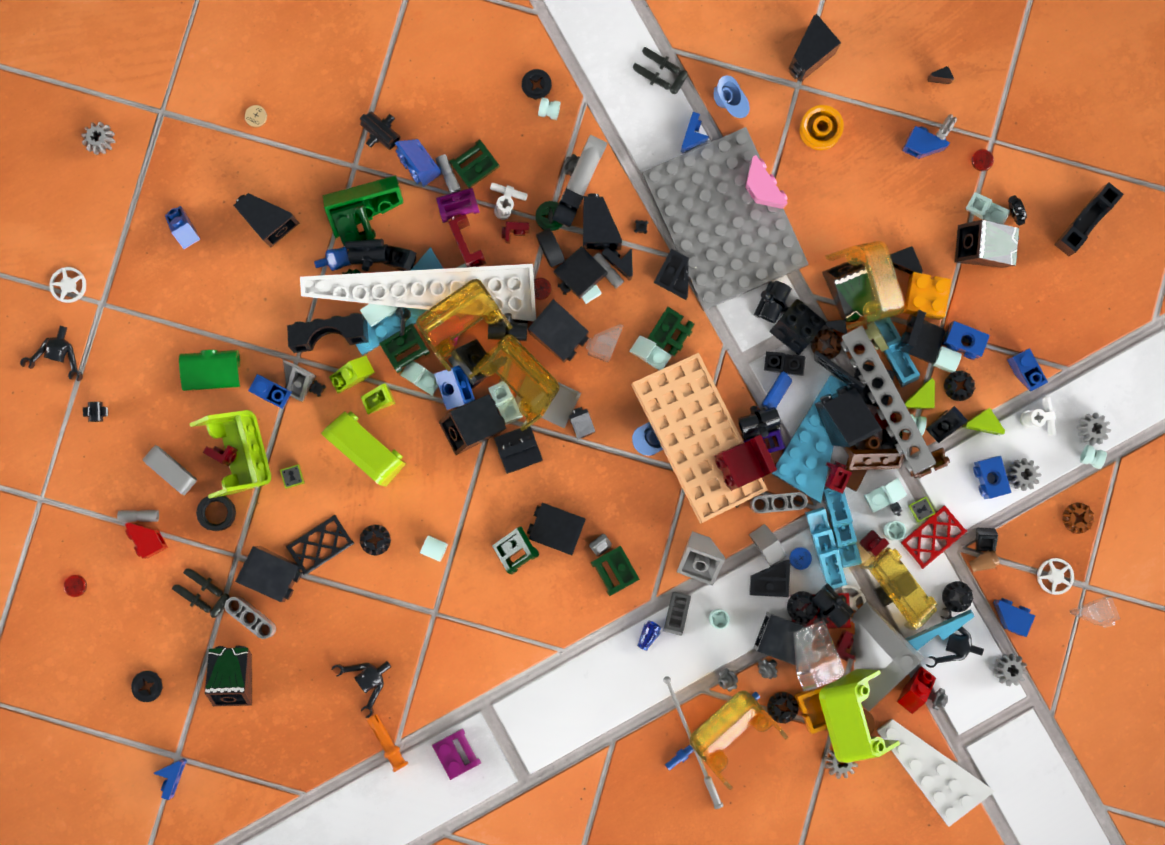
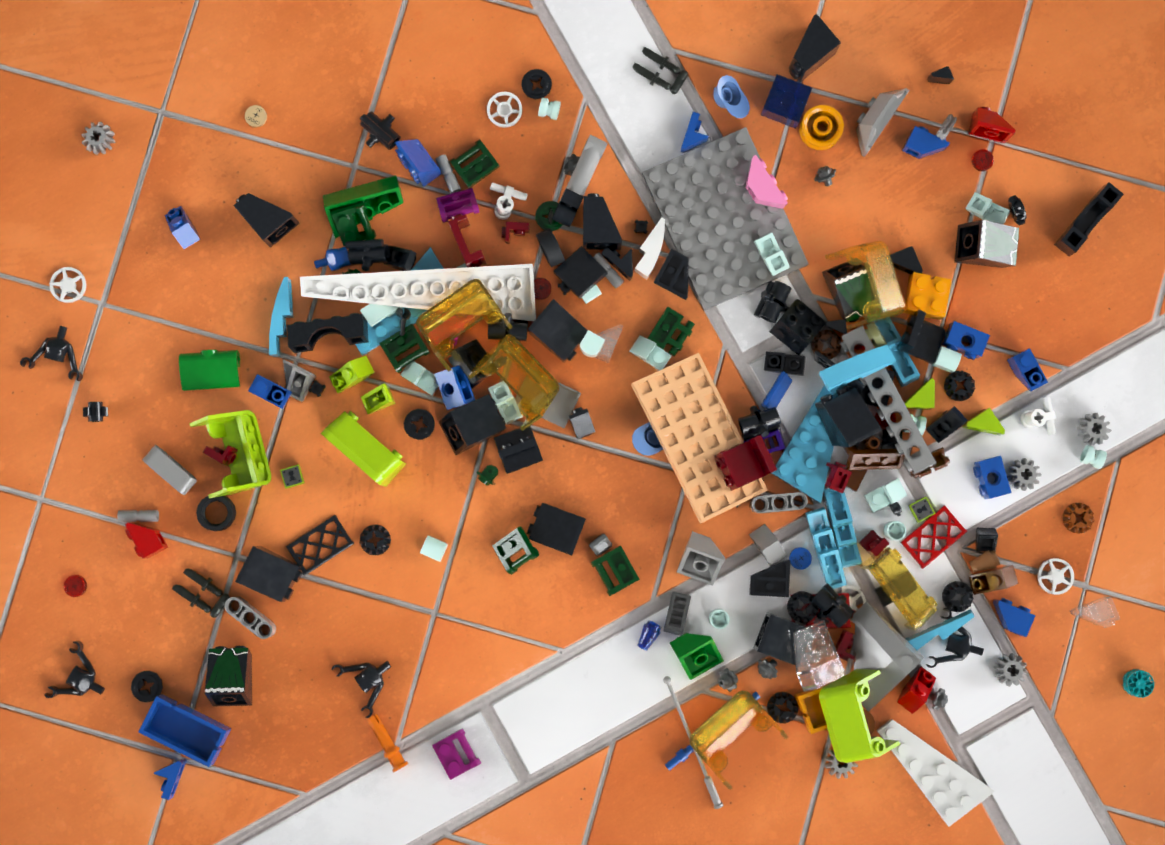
none -> black piece [44,641,105,698]
none -> blue piece [138,694,232,767]
none -> medium azure slope [269,277,294,357]
none -> black gear [404,409,435,440]
none -> dark green hinge [476,465,498,486]
none -> white wheel [487,92,522,128]
none -> light aqua piece [580,330,605,357]
none -> white slope [634,218,665,280]
none -> green slope [670,633,724,680]
none -> light aqua slope [754,232,790,276]
none -> clear blue brick [761,74,812,129]
none -> dark grey plant [814,166,836,186]
none -> medium azure slope [819,345,896,391]
none -> light grey wedge [856,88,910,157]
none -> red slope [968,107,1016,143]
none -> reddish brown slope [968,565,1019,595]
none -> teal wheel [1122,669,1154,698]

